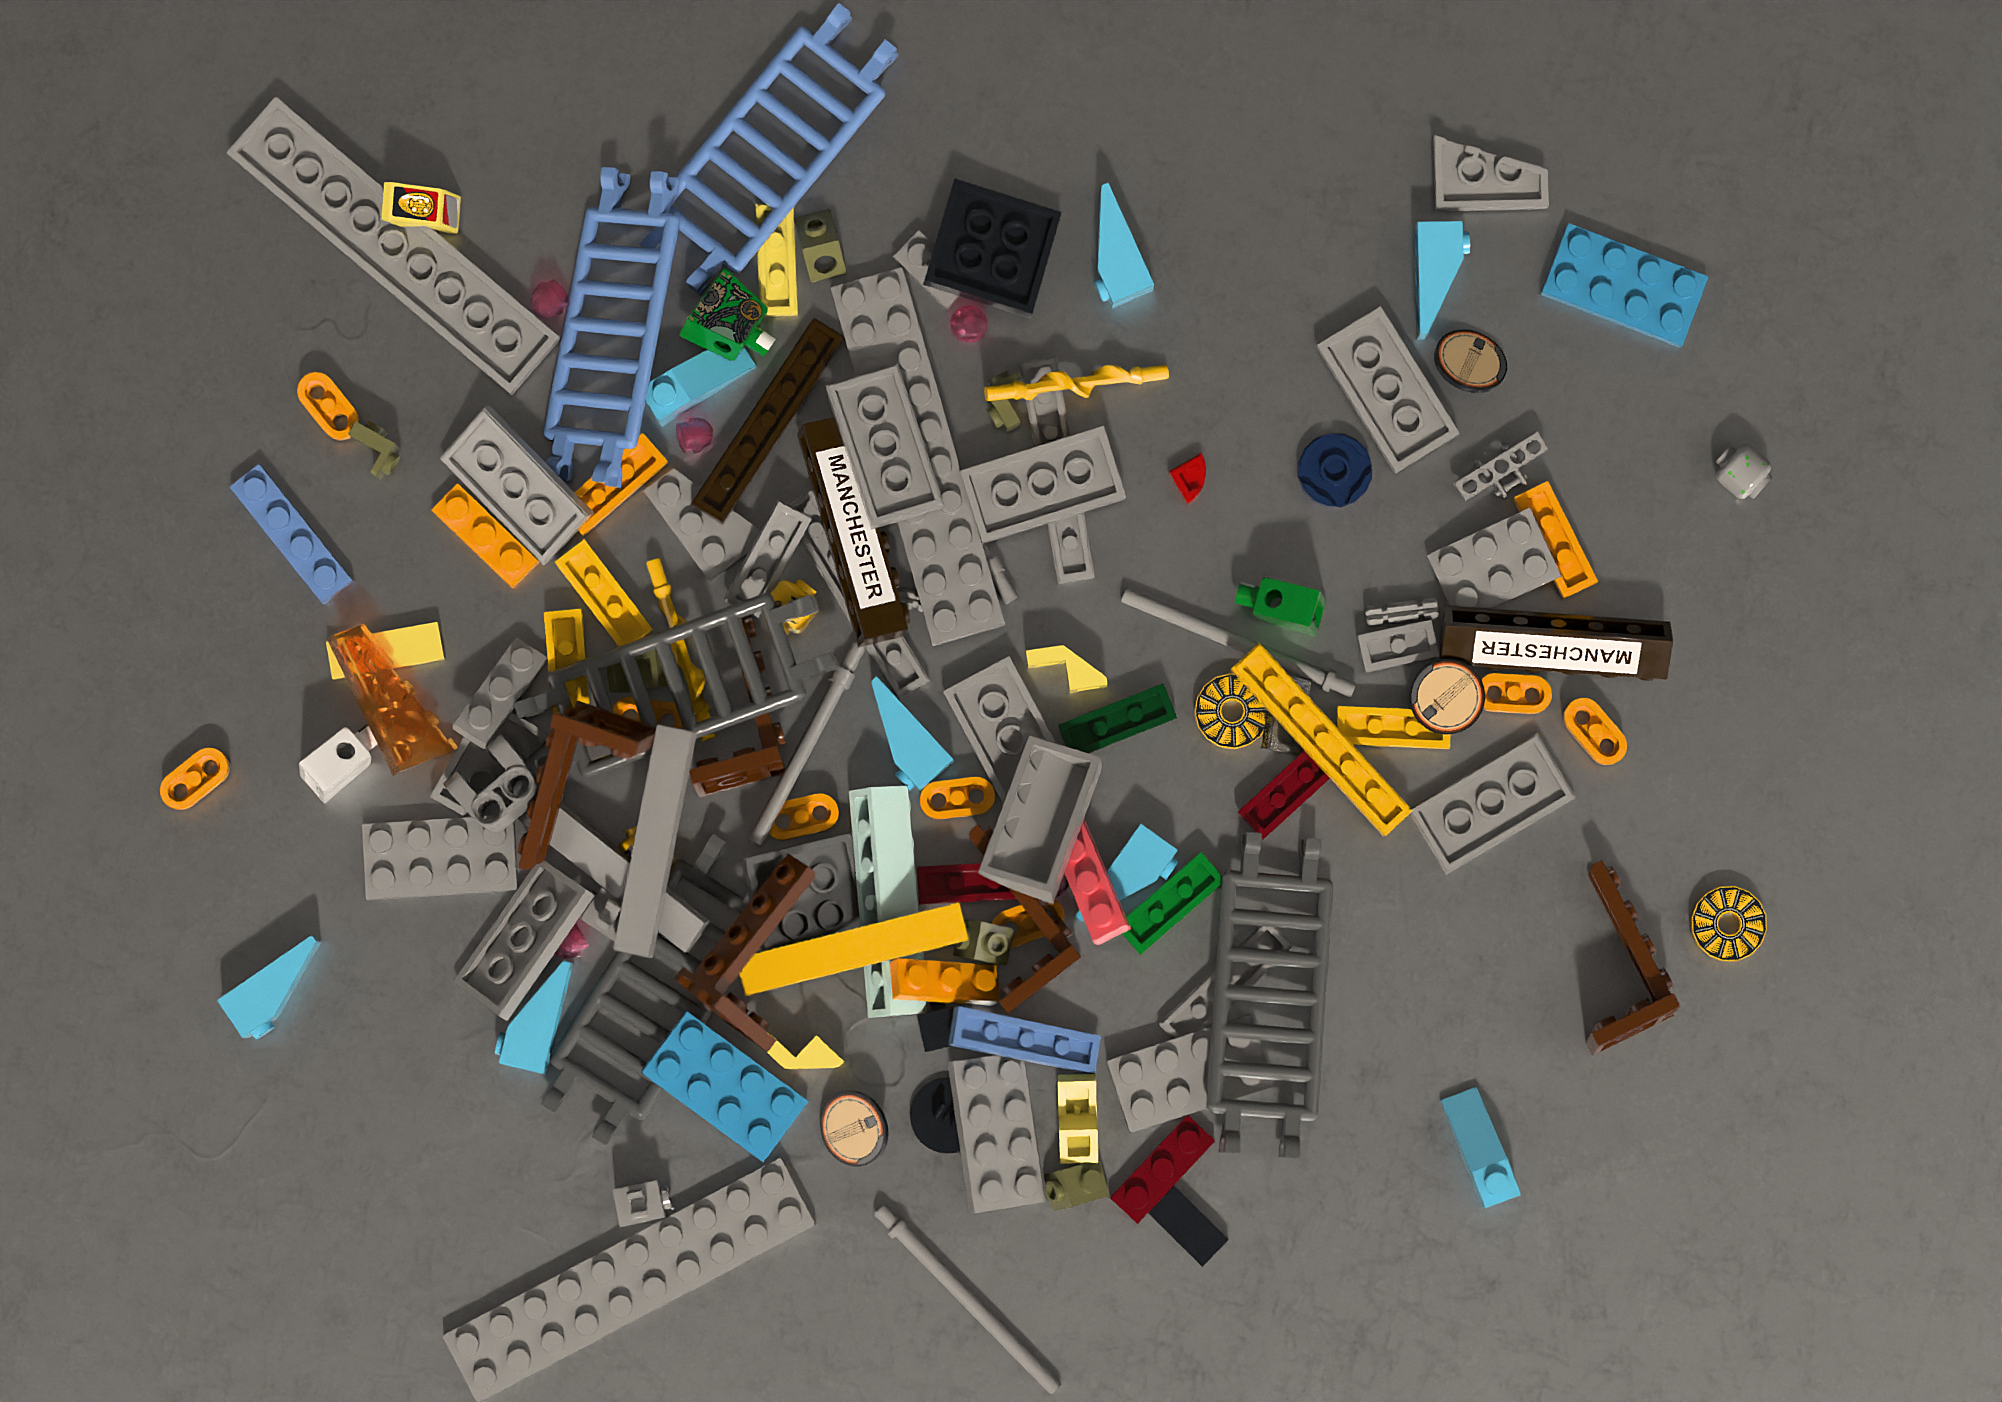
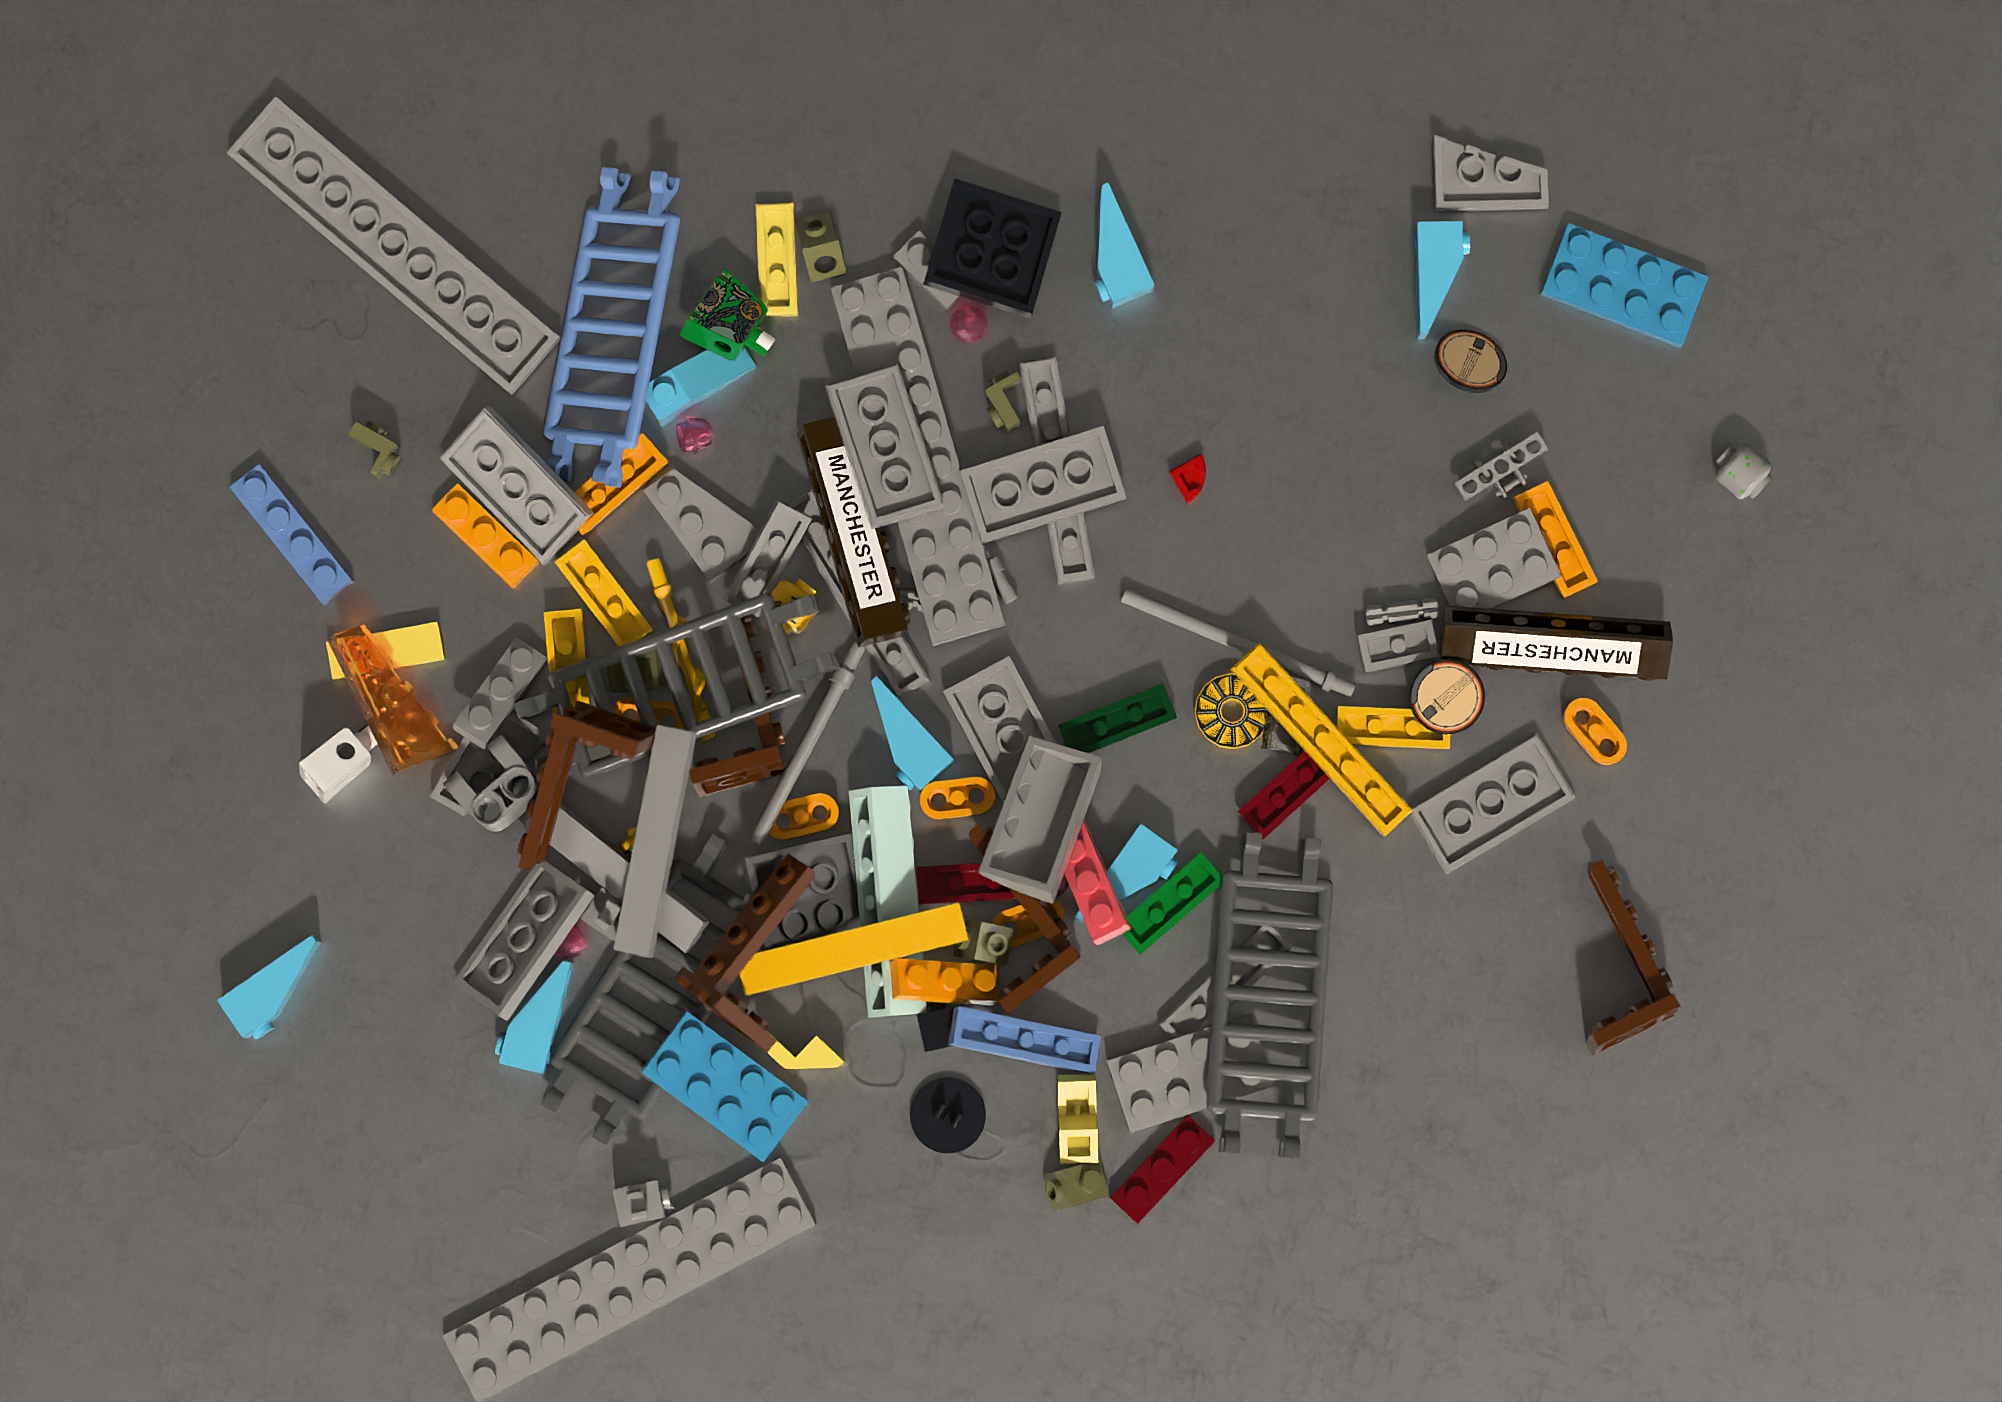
light orange plate [160,748,230,810] -> none
light orange plate [297,372,360,440] -> none
light grey plate [362,815,518,900] -> none
slope [381,182,461,234] -> none
clear pink plate [530,279,569,318] -> none
medium blue bar [639,3,898,296] -> none
dark brown tile [691,317,845,525] -> none
piece [820,1091,888,1167] -> none
light grey bar [874,1205,1061,1395] -> none
light grey plate [948,1055,1045,1214] -> none
yellow piece [984,364,1169,401] -> none
light yellow slope [1026,645,1108,693] -> none
black tile [1148,1186,1229,1267] -> none
green torso [1235,577,1327,637] -> none
dark blue tile [1297,433,1372,508] -> none
light grey plate [1316,306,1460,474] -> none
medium azure slope [1440,1087,1521,1208] -> none
light orange plate [1481,673,1552,714] -> none
tile [1690,886,1767,961] -> none

